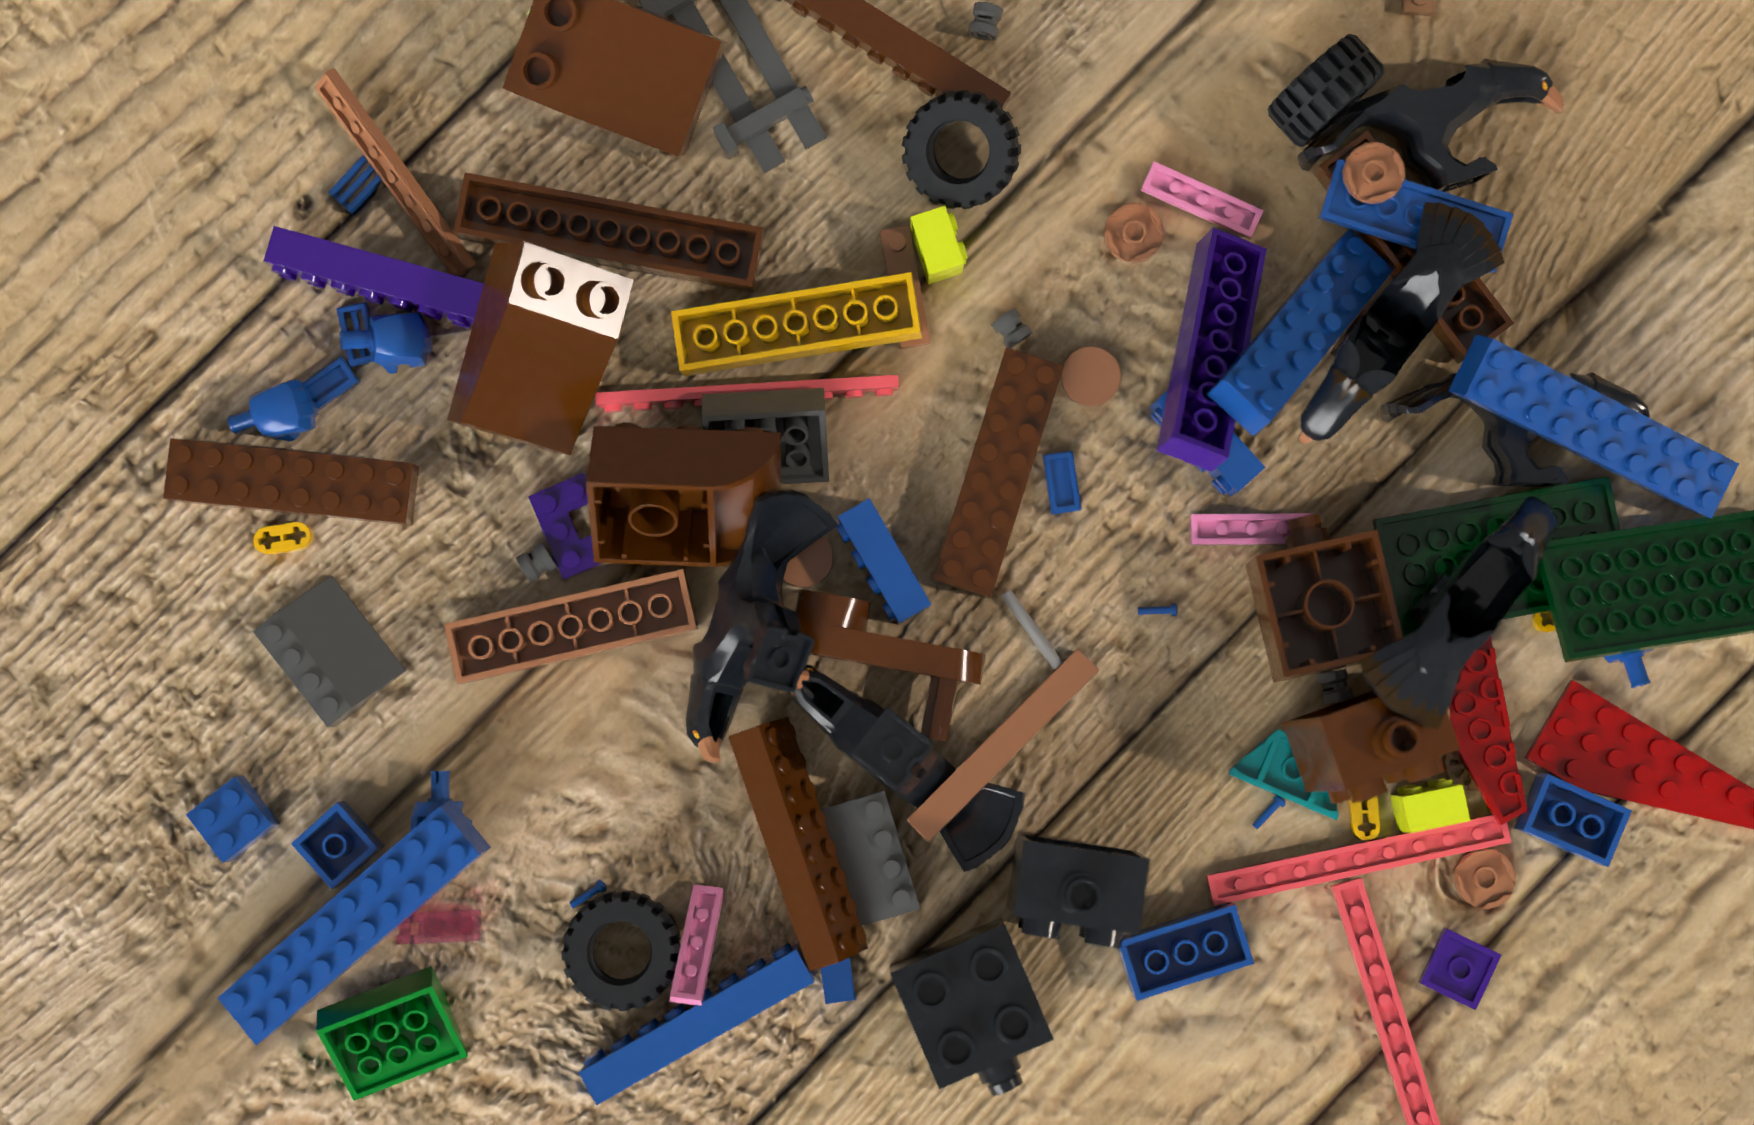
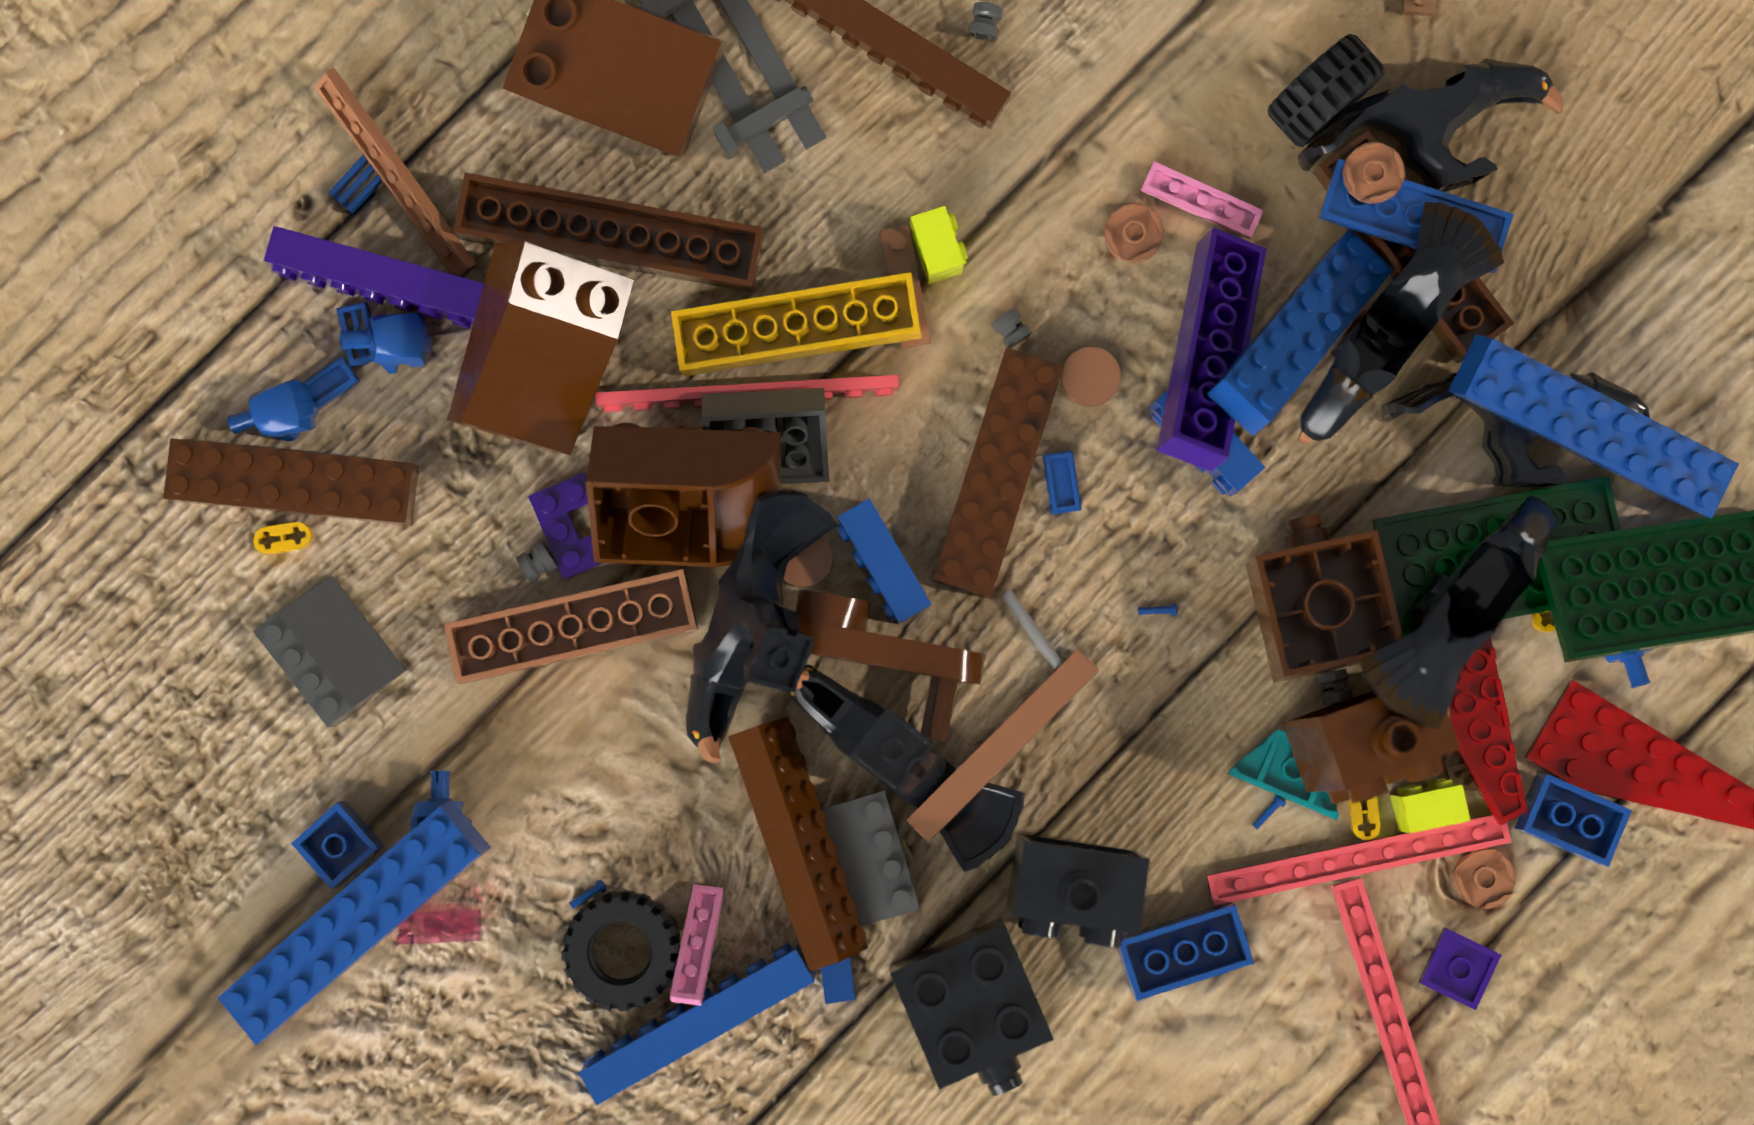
blue brick [186,776,280,863] -> none
green slope [316,966,468,1101] -> none
black tyre [902,90,1021,209] -> none
bright pink plate [1190,513,1313,545] -> none

